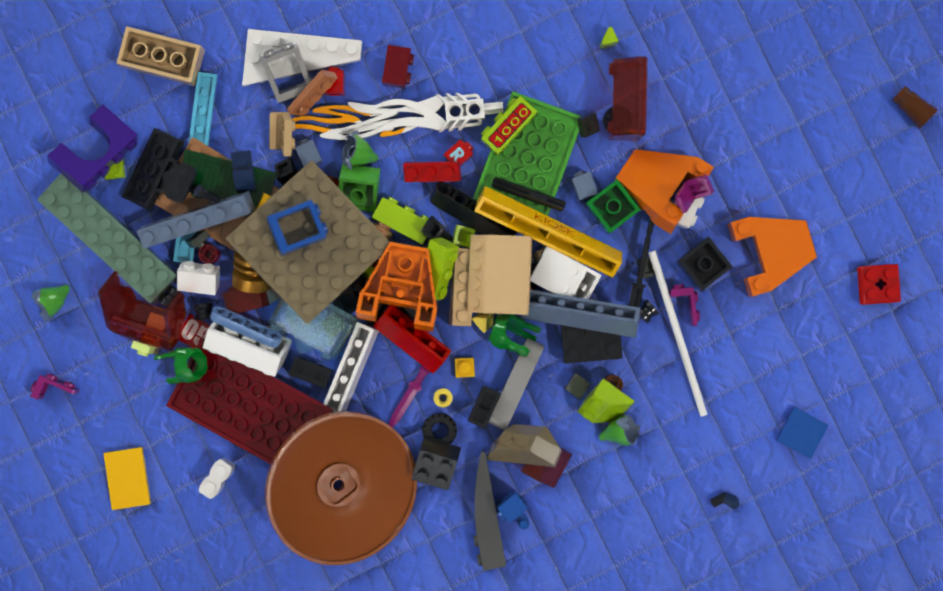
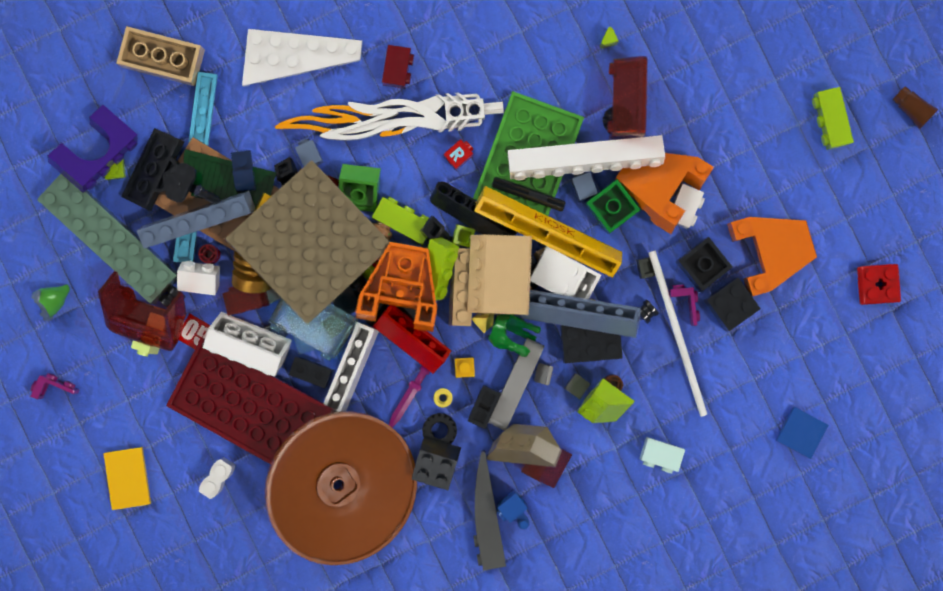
green piece [154,347,208,384] -> none
pearl dark grey plate [185,230,210,248] -> none
black wheel [193,303,213,320] -> none
medium blue beam [210,306,282,348] -> none
light grey window [260,42,312,103] -> none
blue window [267,200,328,257] -> none
tan bracket [269,112,295,157] -> none
nougat plate [287,70,337,116] -> none
red brick [324,67,345,96] -> none
hat [342,130,379,170] -> none
red plate [403,161,461,182] -> none
brick [481,96,538,156] -> none
pearl dark grey plate [577,112,600,138] -> none
hat [599,414,640,446] -> none
black piece [628,217,654,308] -> none
magenta bracket [675,174,714,213] -> none
arm [710,492,739,509] -> none
none -> white brick [508,135,665,180]
none -> light grey slope [534,363,553,385]
none -> light aqua brick [639,437,685,474]
none -> black brick [703,278,761,331]
none -> lime brick [812,87,854,150]

